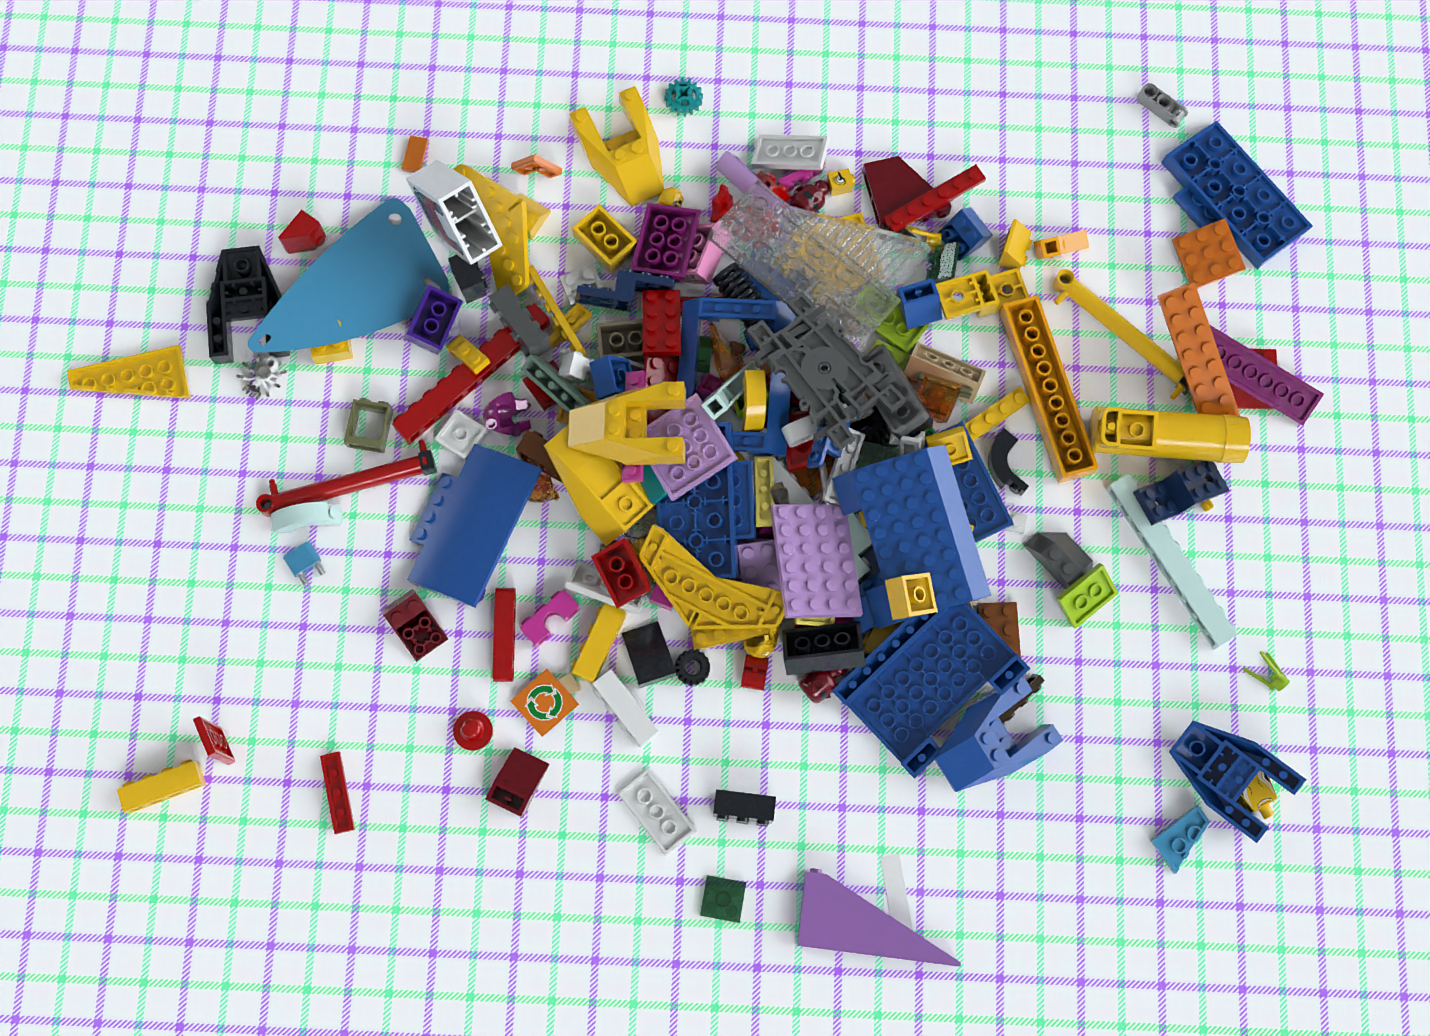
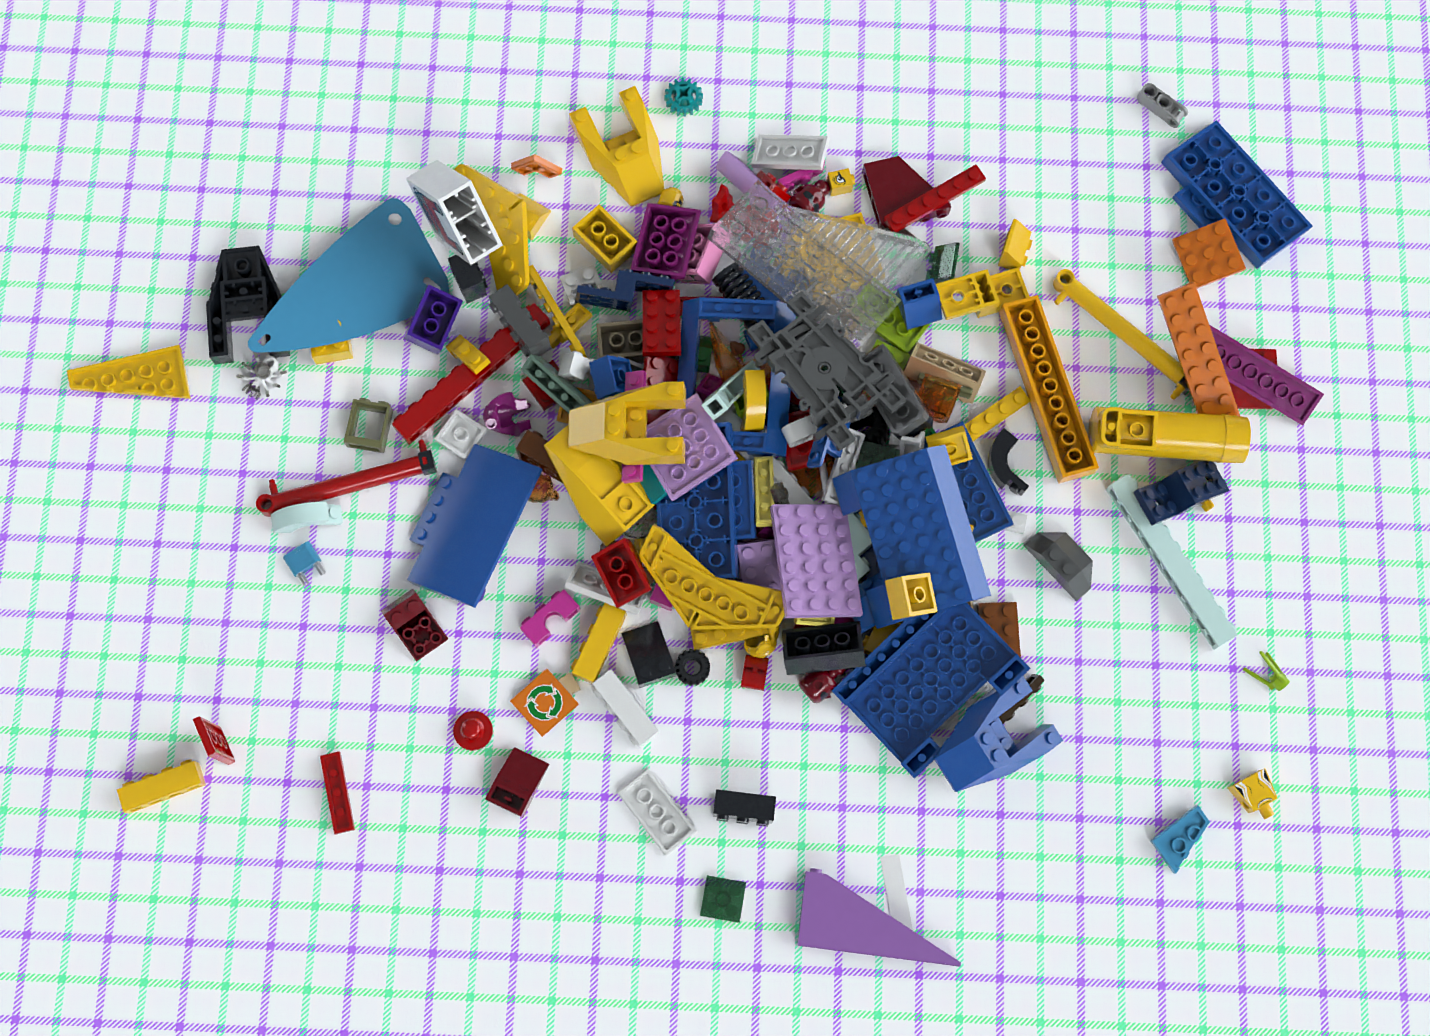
red slope [278,209,326,254] -> none
orange tile [402,135,429,173] -> none
red beam [492,588,516,682] -> none
yellow plant [897,226,941,255] -> none
blue slope [938,207,993,261] -> none
light orange slope [1033,230,1090,260] -> none
lime plate [1056,563,1119,629] -> none
blue wedge [1169,721,1307,843] -> none

